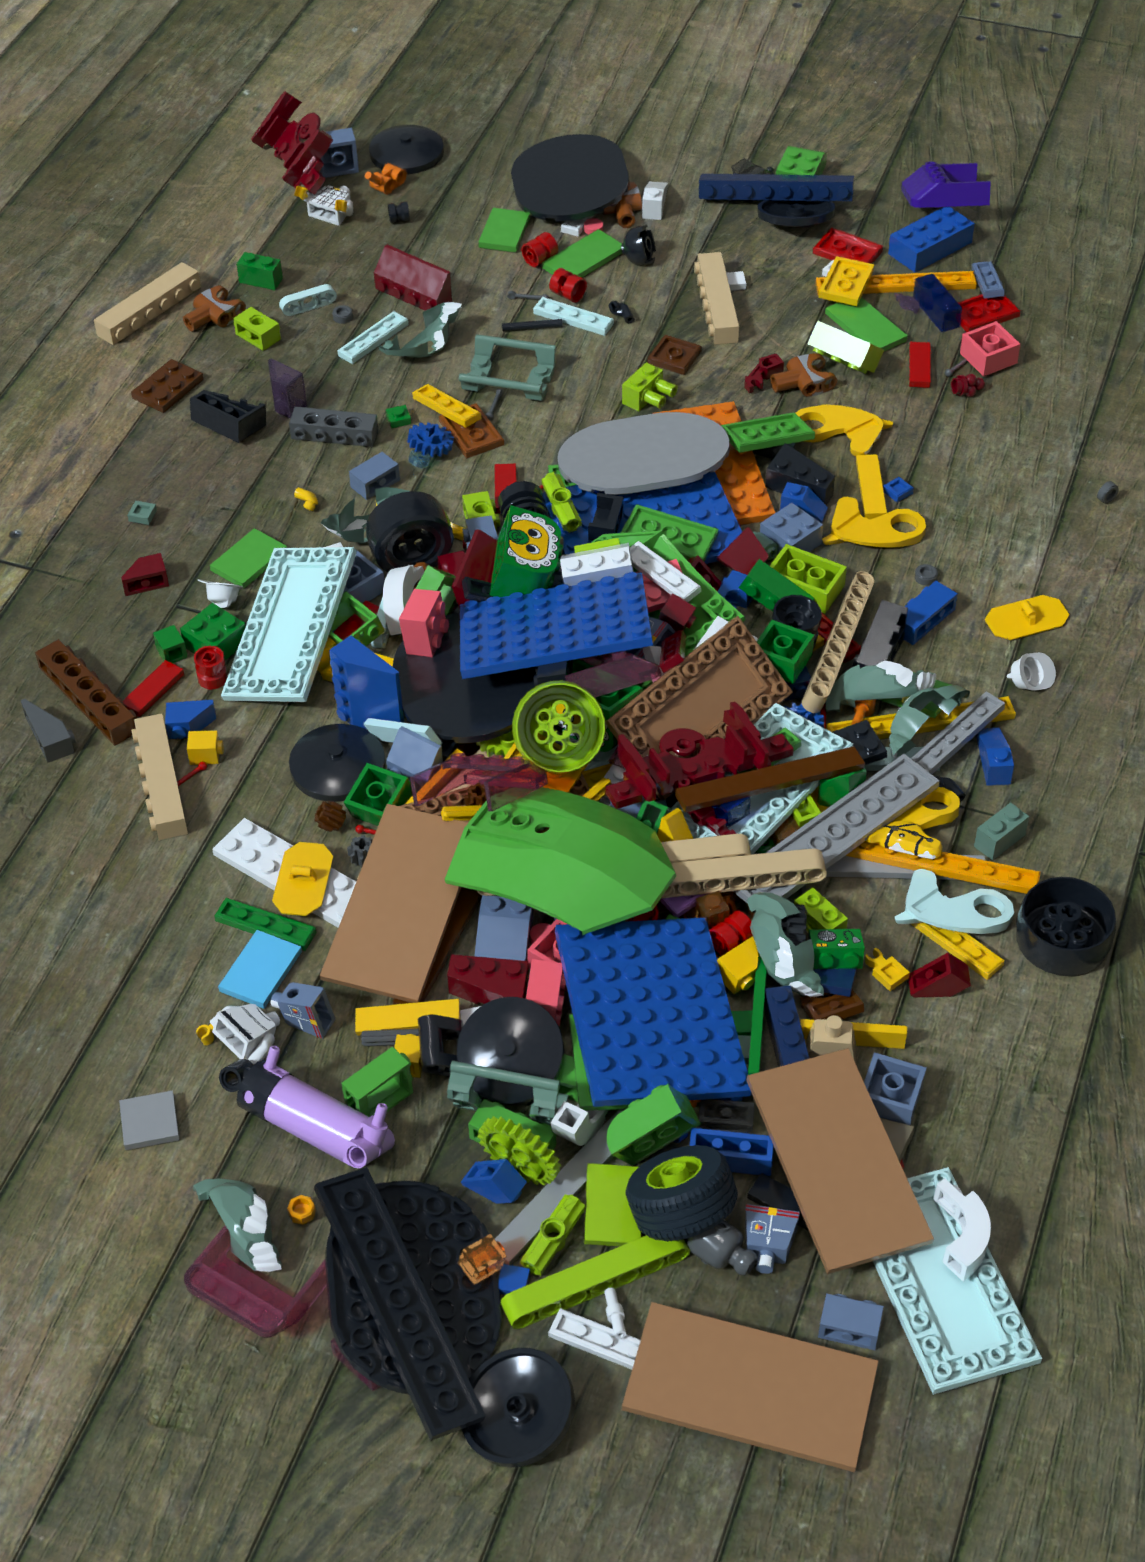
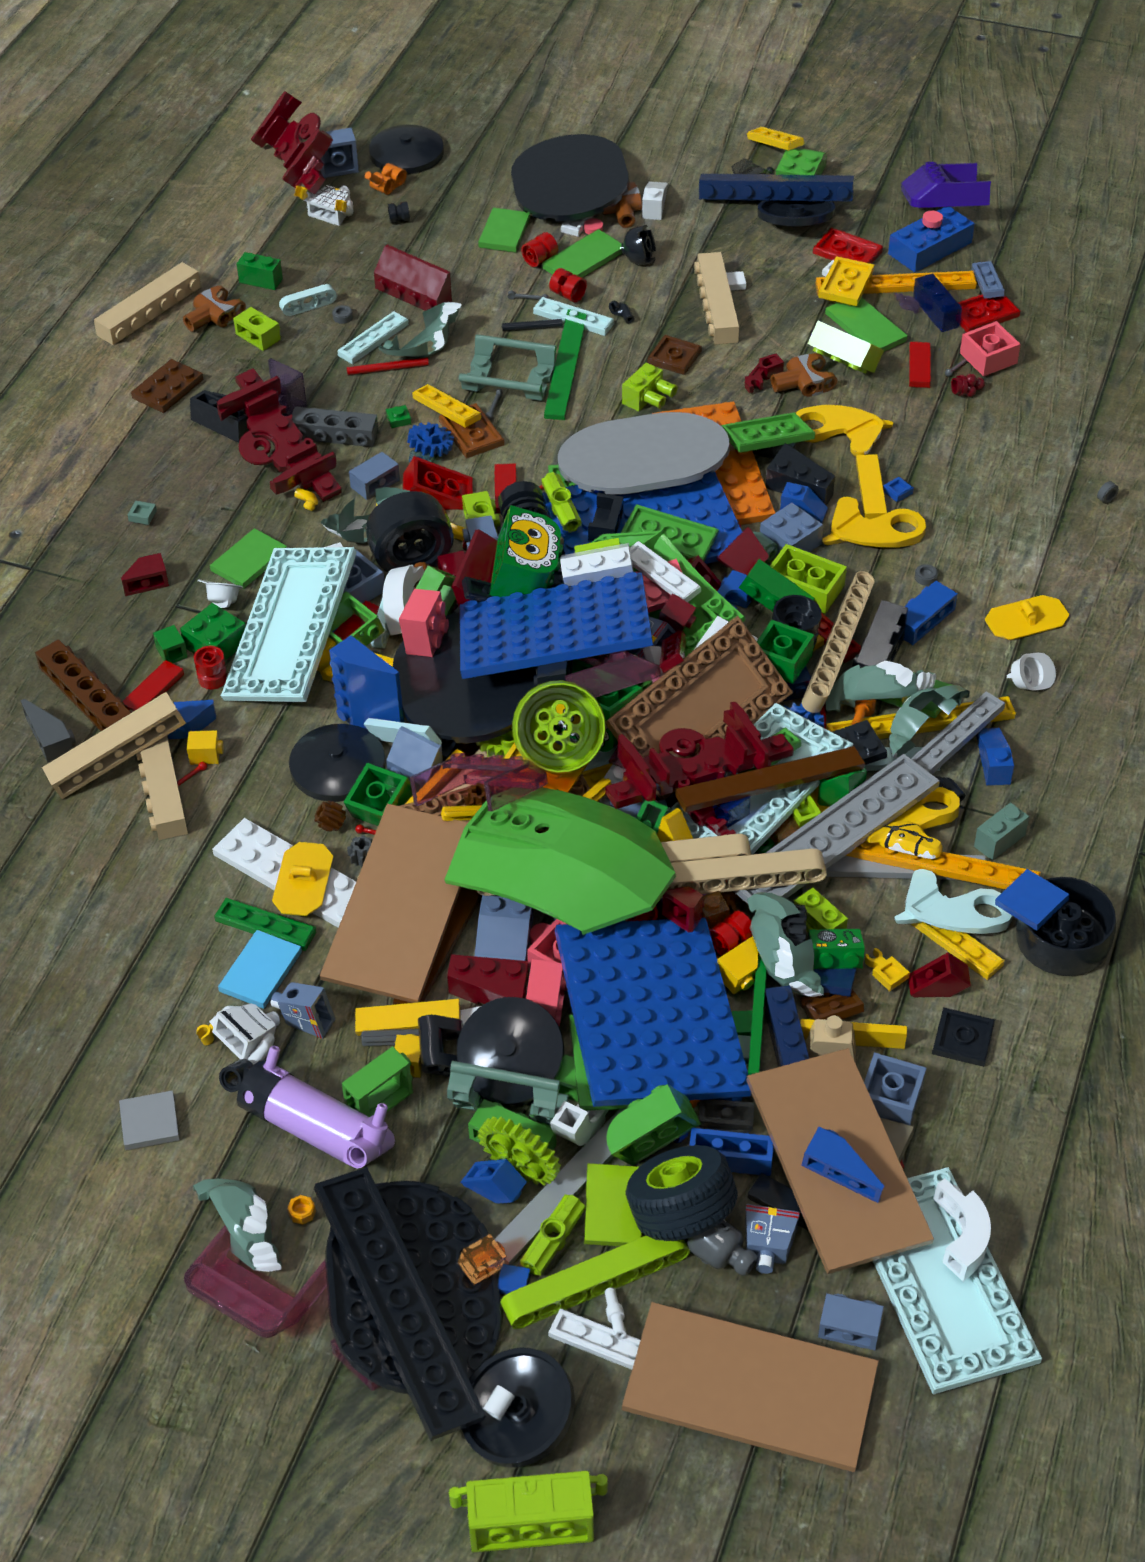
none -> tan brick [42,692,186,799]
none -> dark red piece [217,368,342,502]
none -> red bar [346,357,429,375]
none -> red slope [403,456,472,510]
none -> lime container [449,1471,608,1553]
none -> white hinge [483,1385,515,1420]
none -> green tile [544,309,588,420]
none -> dark red slope [662,886,704,932]
none -> yellow tile [747,127,804,150]
none -> blue slope [801,1127,884,1203]
none -> coral tile [922,211,943,228]
none -> black tile [932,1007,995,1067]
none -> blue tile [995,869,1069,931]

